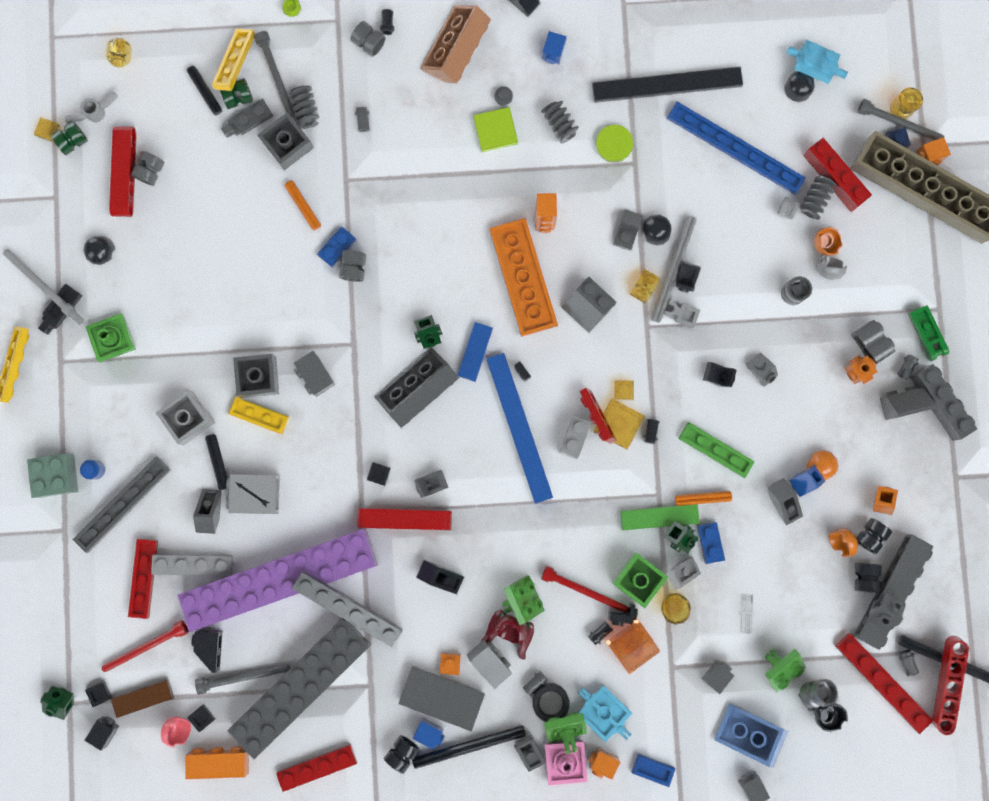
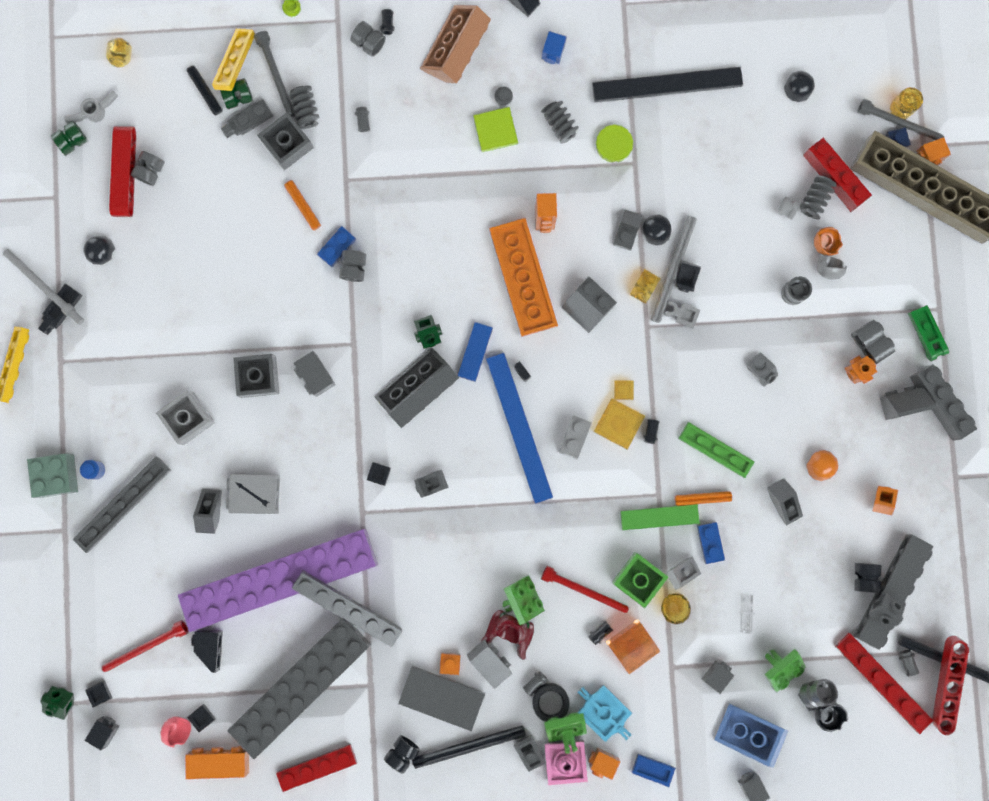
clear yellow tile [34,117,60,143] -> none
bright green plate [85,313,136,363] -> none
reddish brown tile [111,679,174,718] -> none
red plate [128,539,158,619] -> none
light grey plate [151,555,233,576] -> none
dark grey piece [195,664,290,695] -> none
black axle [205,434,228,490] -> none
yellow tile [228,396,290,435] -> none
red beam [357,508,452,530] -> none
blue brick [413,718,445,750] -> none
black slope [416,560,464,595] -> none
red plate [579,388,617,444] -> none
black bracket [607,603,638,626] -> none
dark green brick [664,521,699,554] -> none
blue tile [666,101,806,195] -> none
black bracket [703,362,737,387] -> none
medium azure plate [786,40,848,84] -> none
blue brick [790,465,826,497] -> none
orange hair [829,528,858,557] -> none
black wheel [857,518,892,555] -> none
dark grey pin [897,354,919,380] -> none

